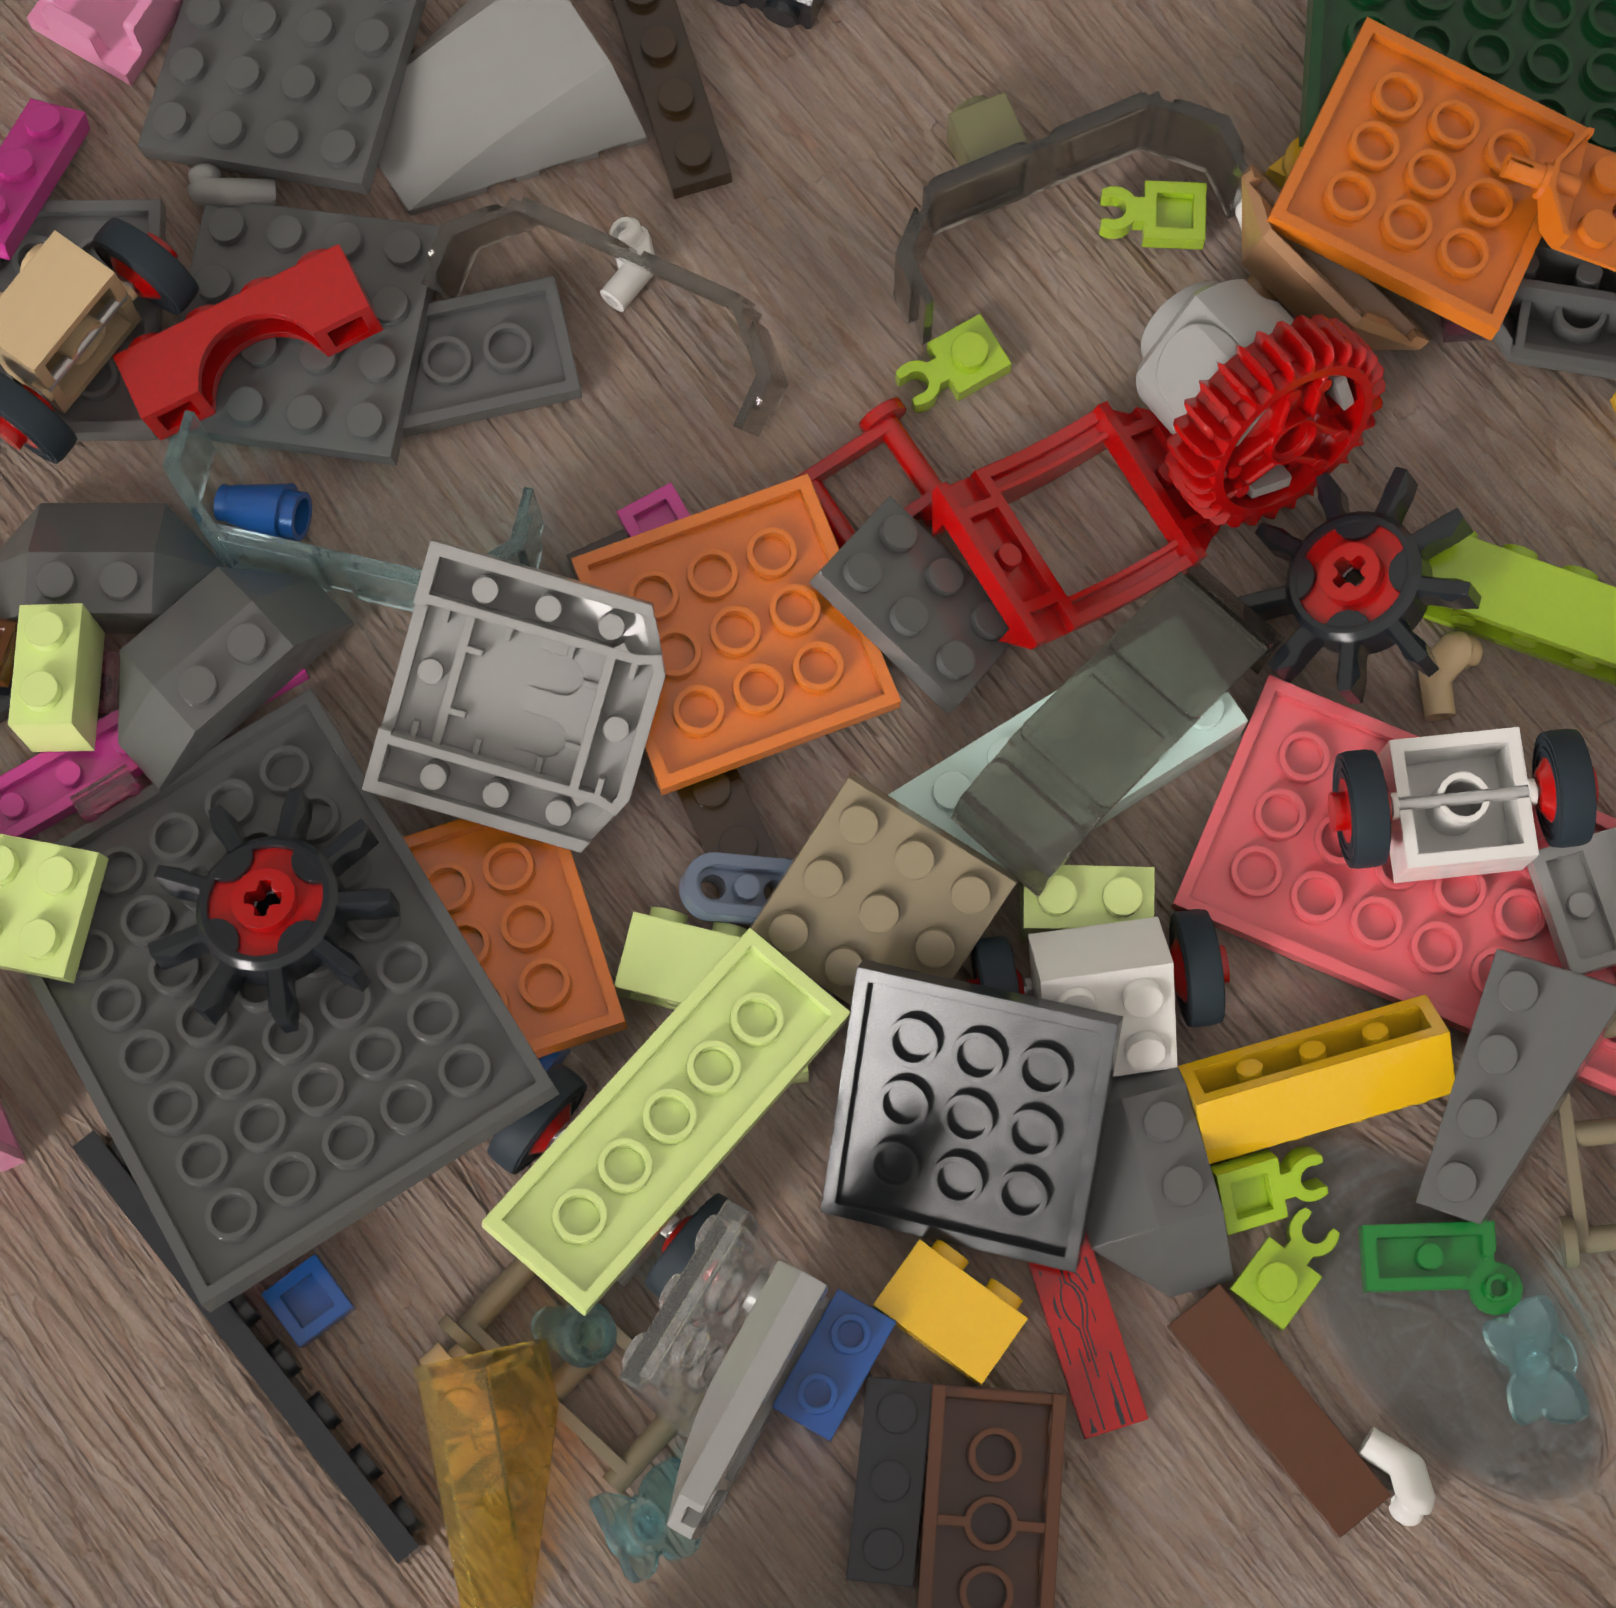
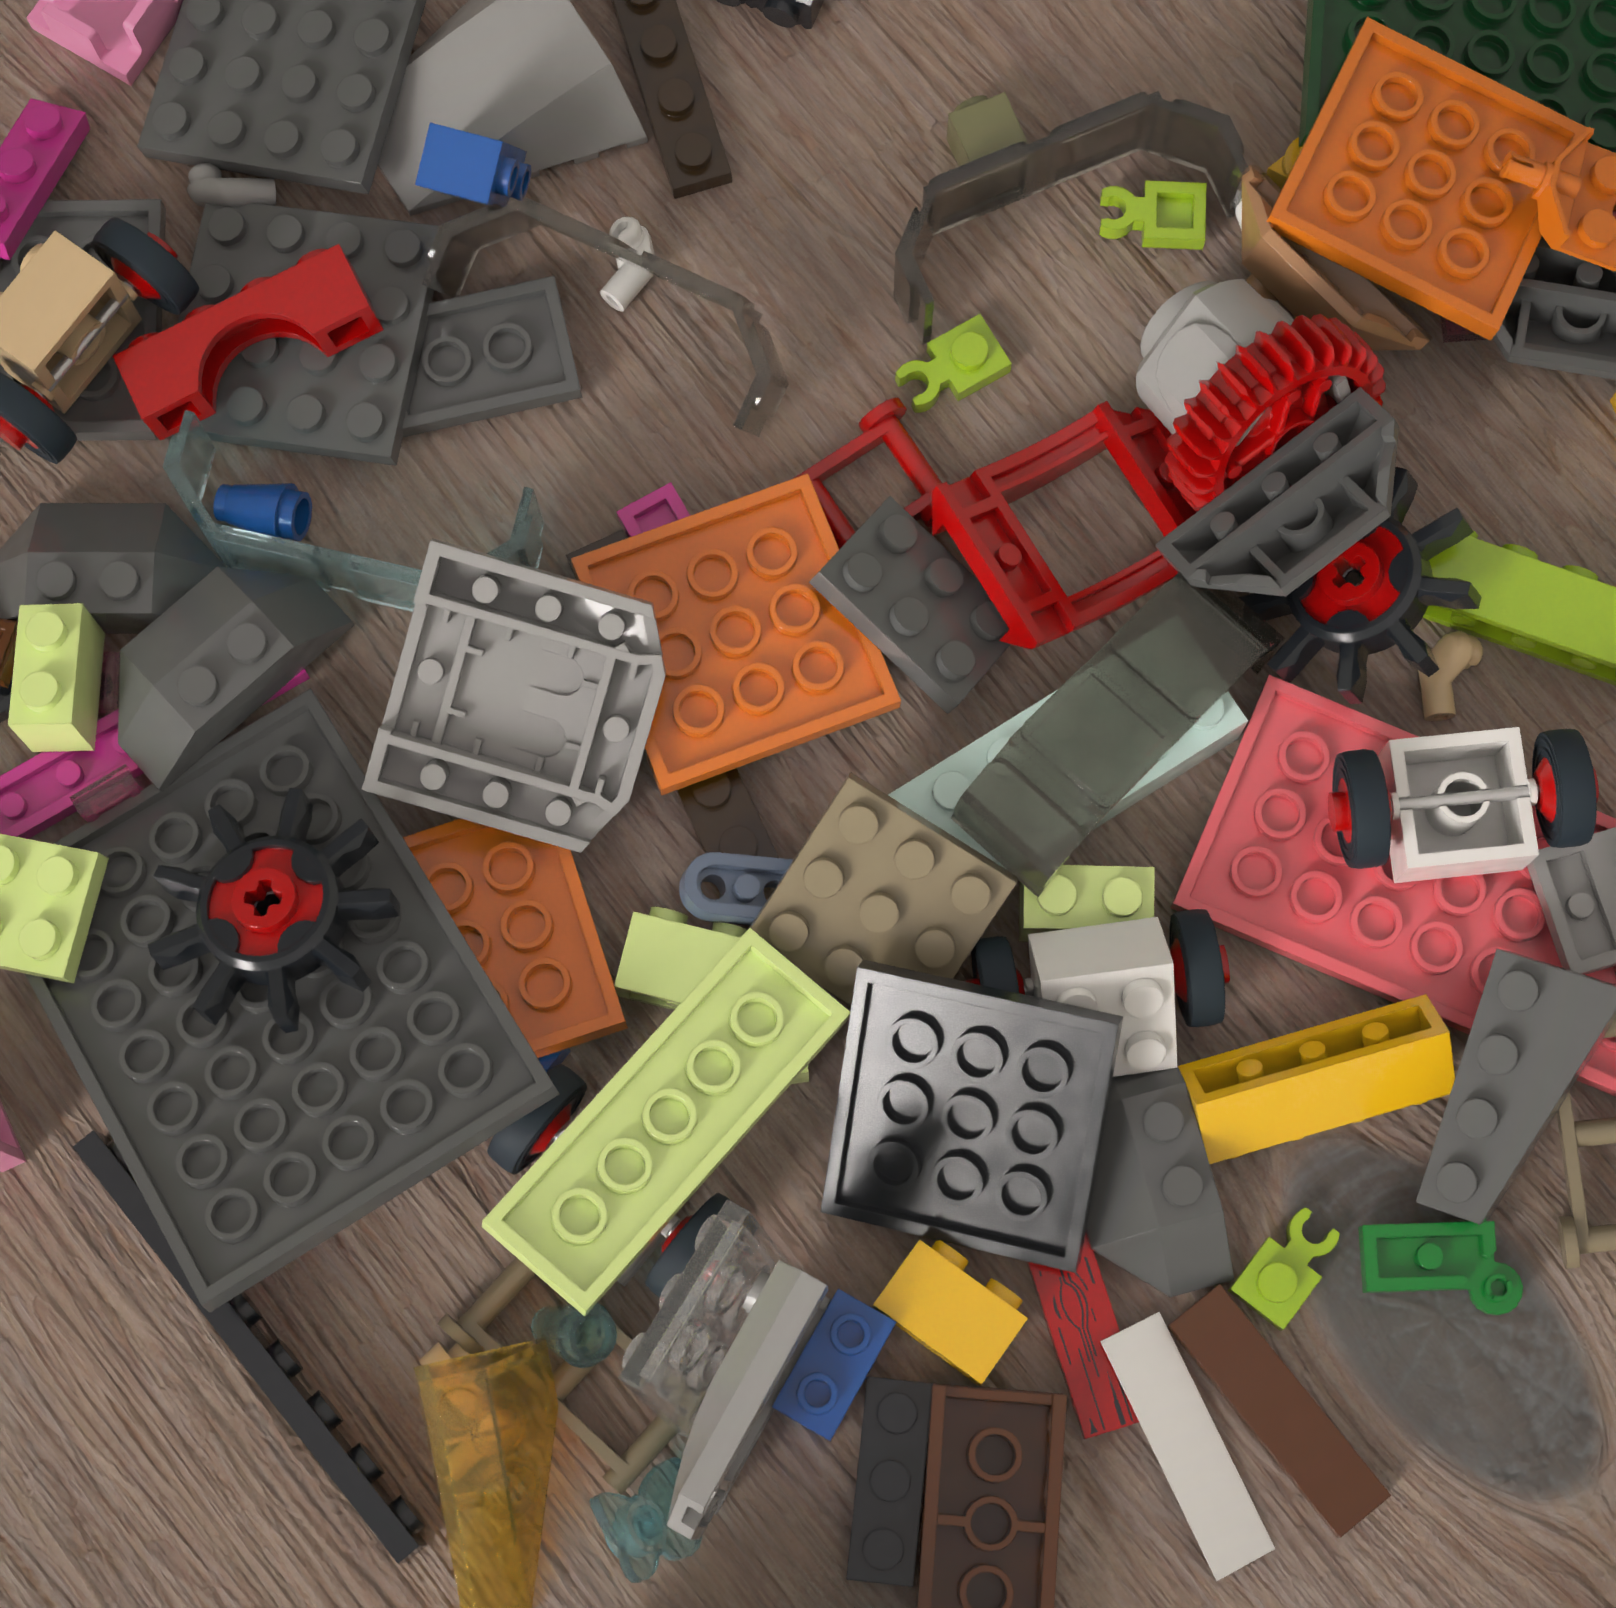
blue plate [261,1254,356,1348] -> none
lime plate [1210,1146,1328,1235] -> none
white arm [1357,1427,1436,1526] -> none
clear light blue animal [1482,1294,1590,1426] -> none
none -> blue brick [415,122,531,212]
none -> white sticker [1100,1312,1275,1581]
none -> dark grey wedge [1155,387,1399,597]

